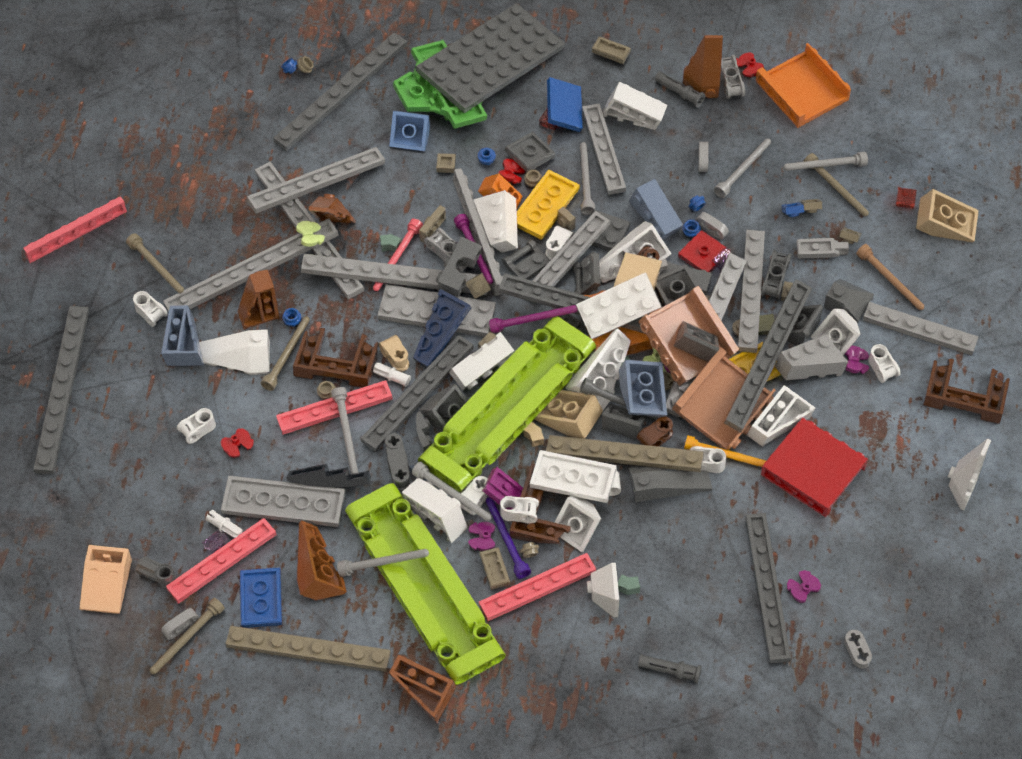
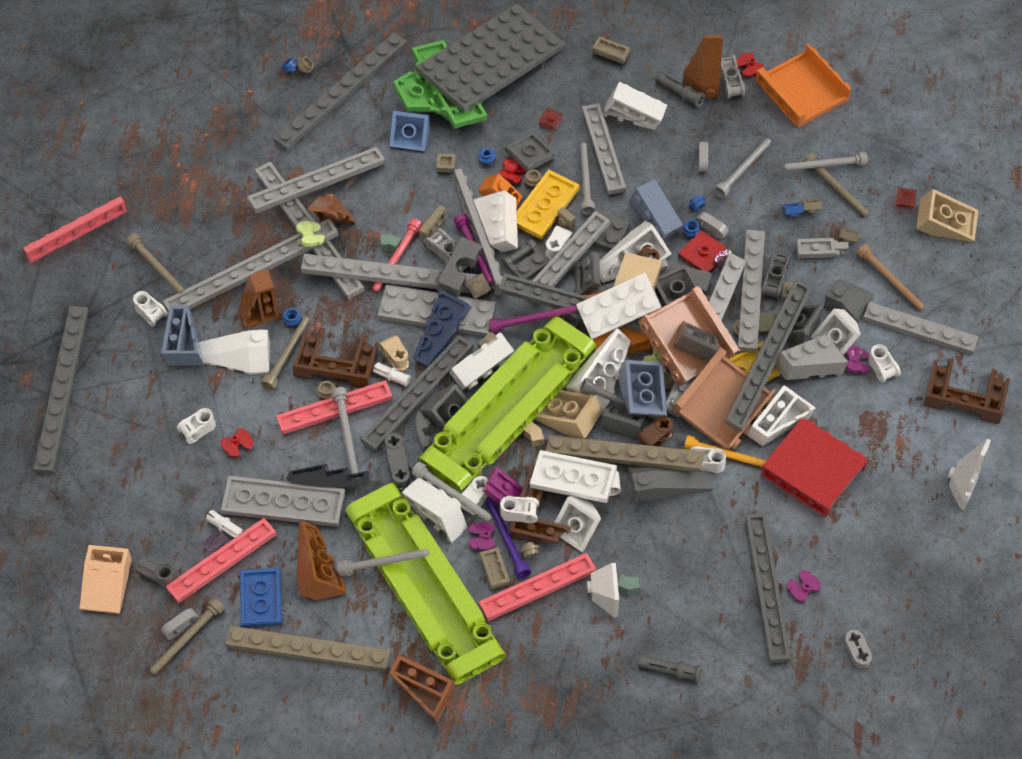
blue tile [547,77,583,132] -> none

